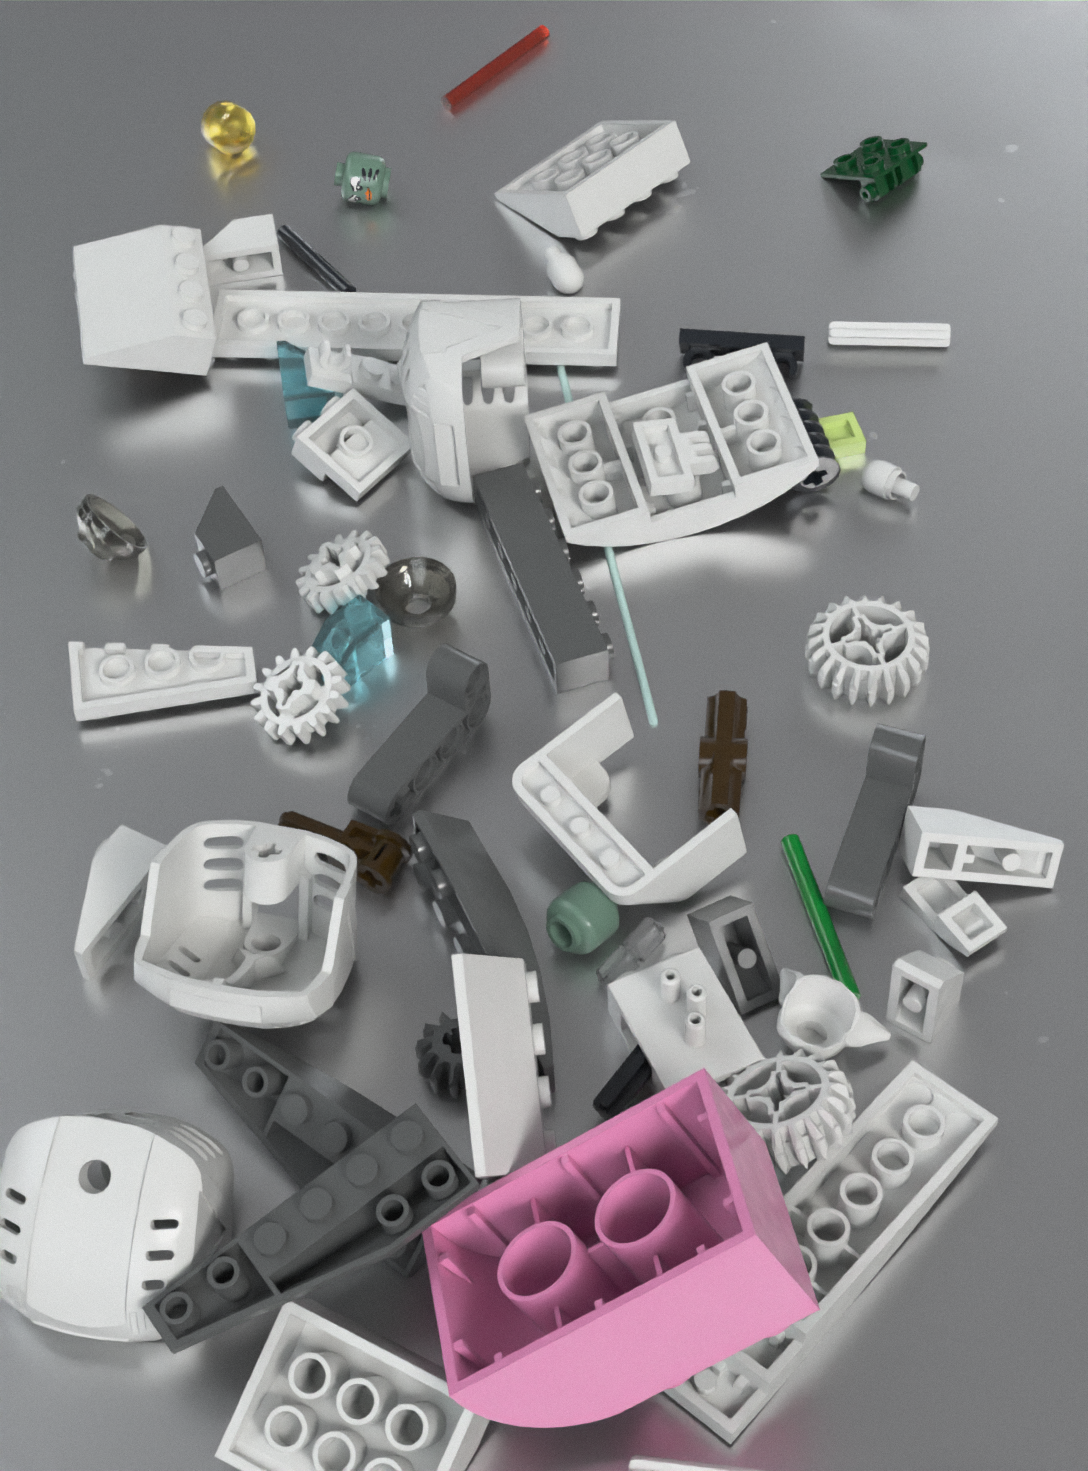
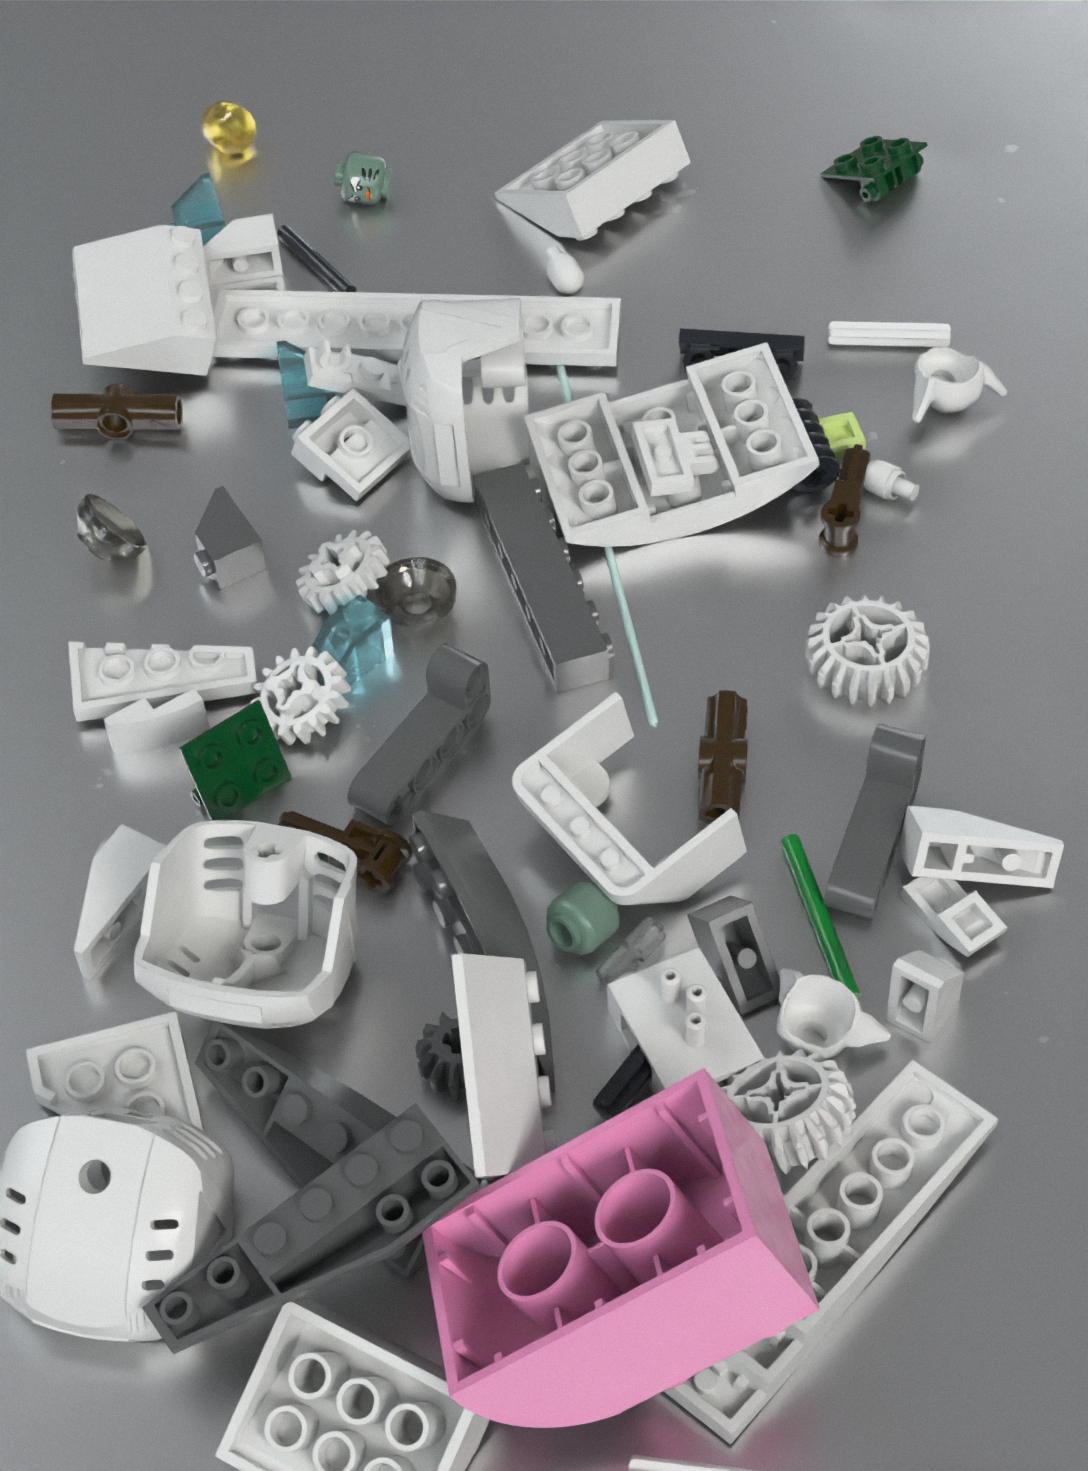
clear red bar [441,25,550,110] -> none
none -> white plate [26,1011,204,1131]
none -> dark brown piece [51,384,183,440]
none -> white slope [104,688,210,753]
none -> clear light blue slope [167,173,226,246]
none -> dark green hinge [179,700,292,821]
none -> dark brown connector [819,444,871,557]
none -> white piece [912,347,1007,423]

